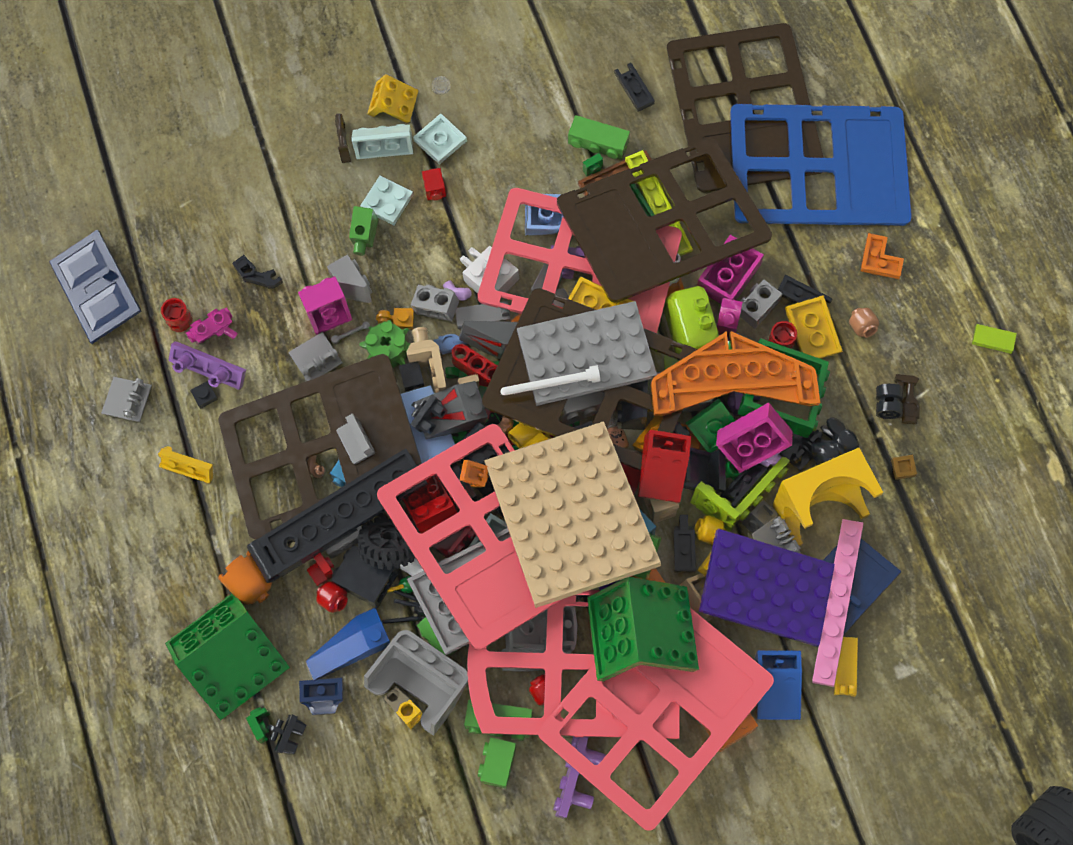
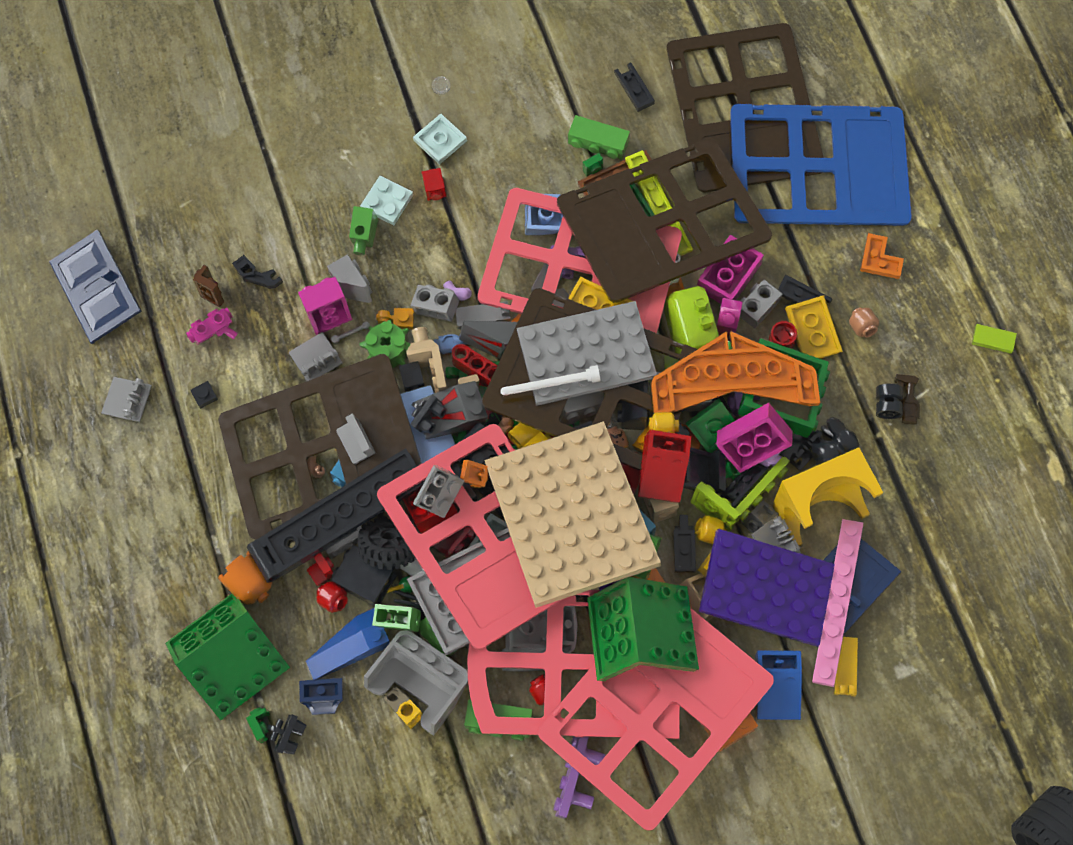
yellow hinge [158,446,213,484] -> none
red wheel [161,298,193,332] -> none
medium lavender plate [168,341,246,390] -> none
dark brown piece [335,113,351,163] -> none
light aqua slope [351,124,413,159] -> none
yellow bracket [367,74,418,123] -> none
white hinge [460,246,519,293] -> none
bright green brick [478,737,516,789] -> none
pearl gold plate [891,455,917,480] -> none
none -> reddish brown bracket [193,265,224,307]
none -> bright green torso [372,604,421,632]
none -> light grey slope [413,465,464,518]
none -> yellow head [649,412,679,433]

